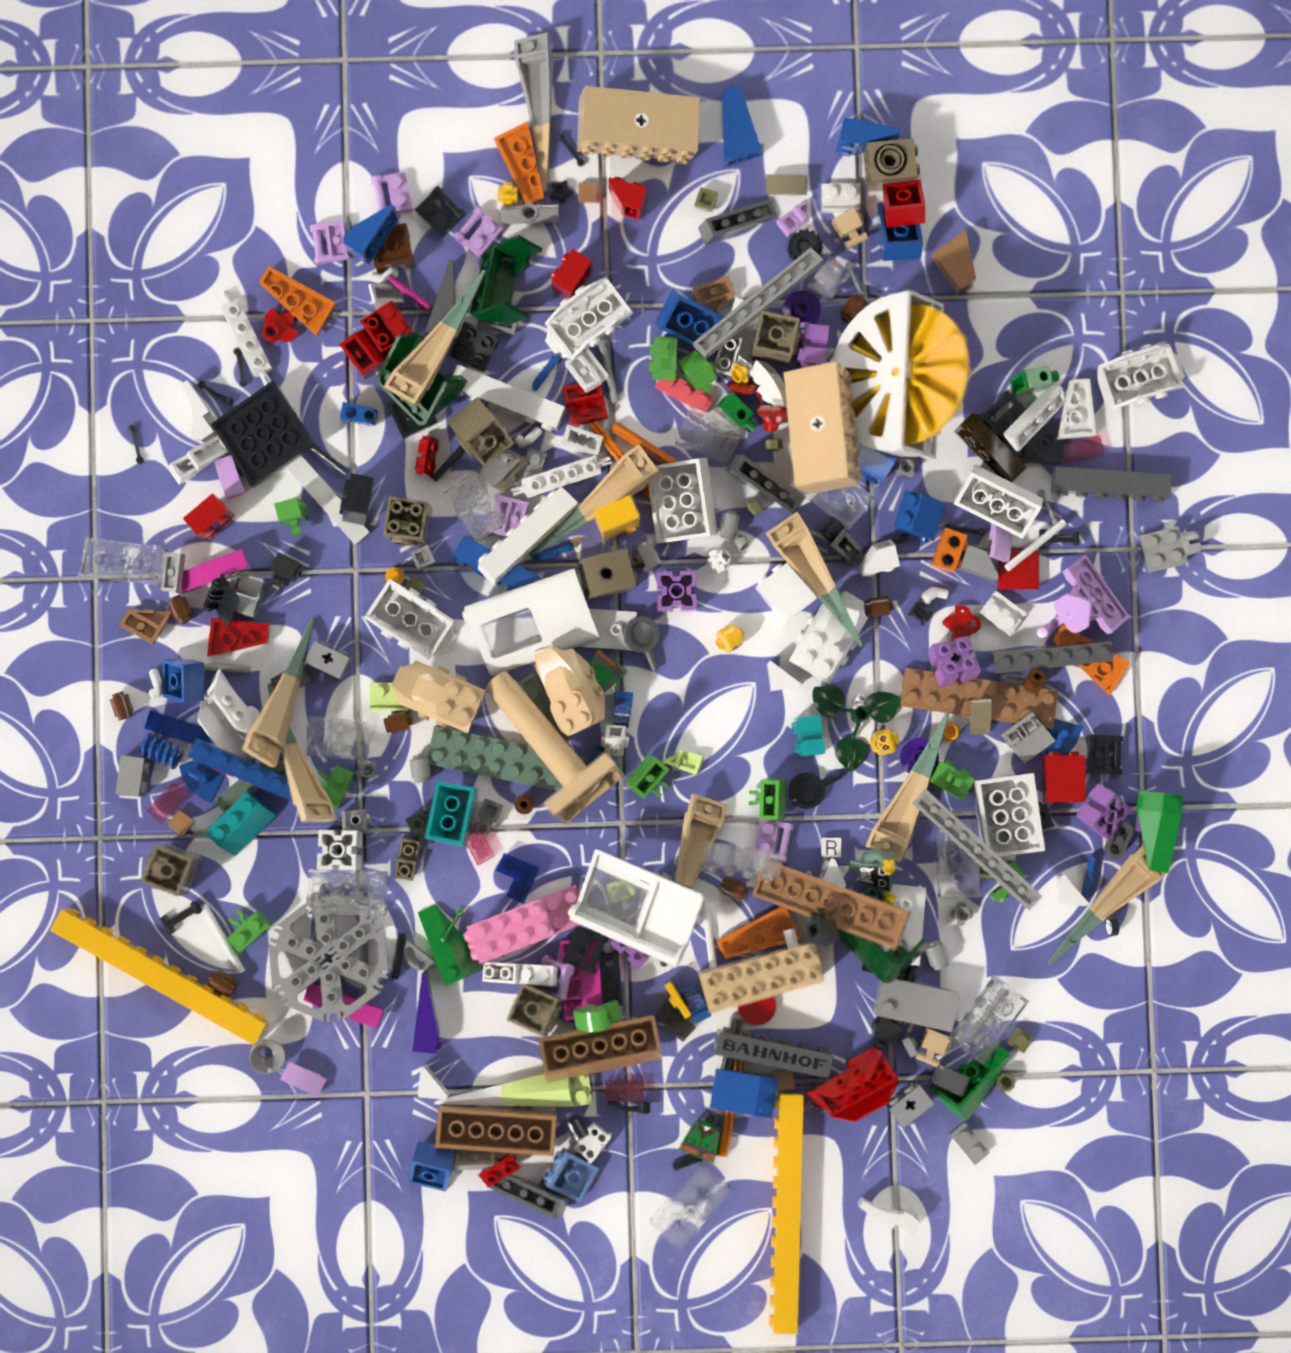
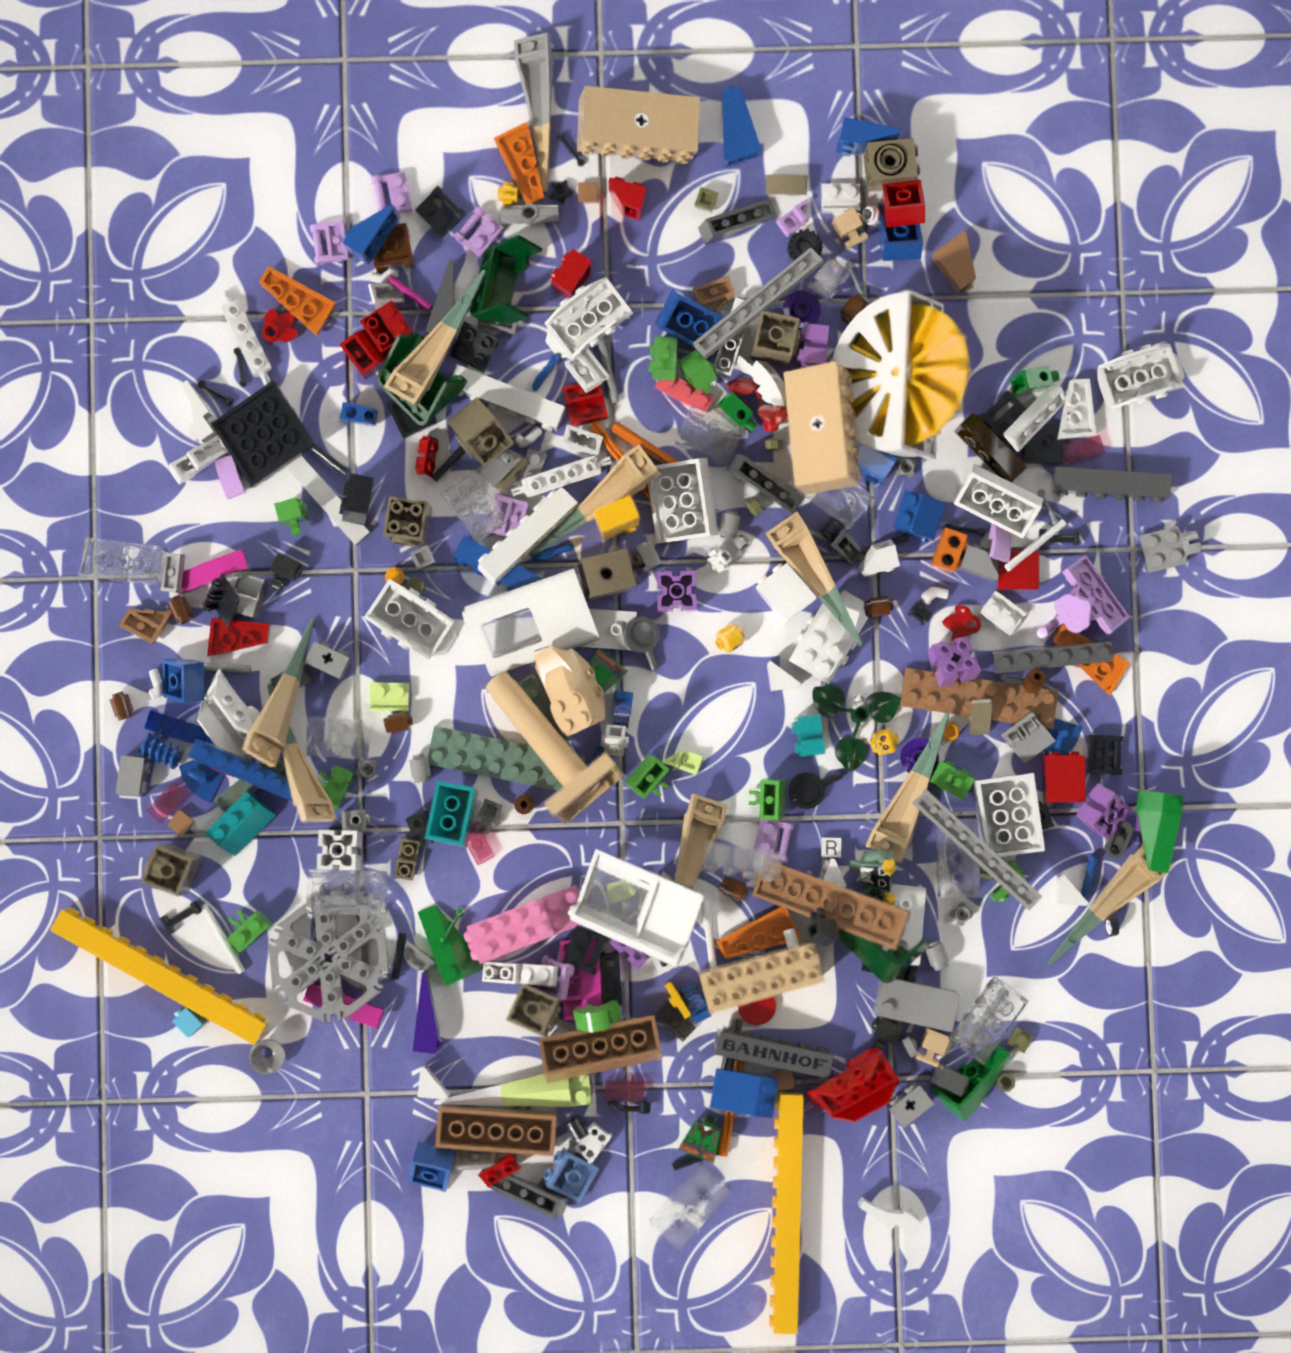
black hinge [128,425,144,464] -> none
red brick [183,493,235,540] -> none
reddish brown brick [208,969,238,996] -> none
lavender slope [280,1061,327,1097] -> none
tan slope [391,660,486,733] -> none
clear blue plate [496,852,540,904] -> none
yellow plate [731,362,749,383] -> none
light grey plate [949,1121,990,1165] -> none
none -> medium azure brick [172,1006,206,1038]
none -> white plate [861,205,880,225]

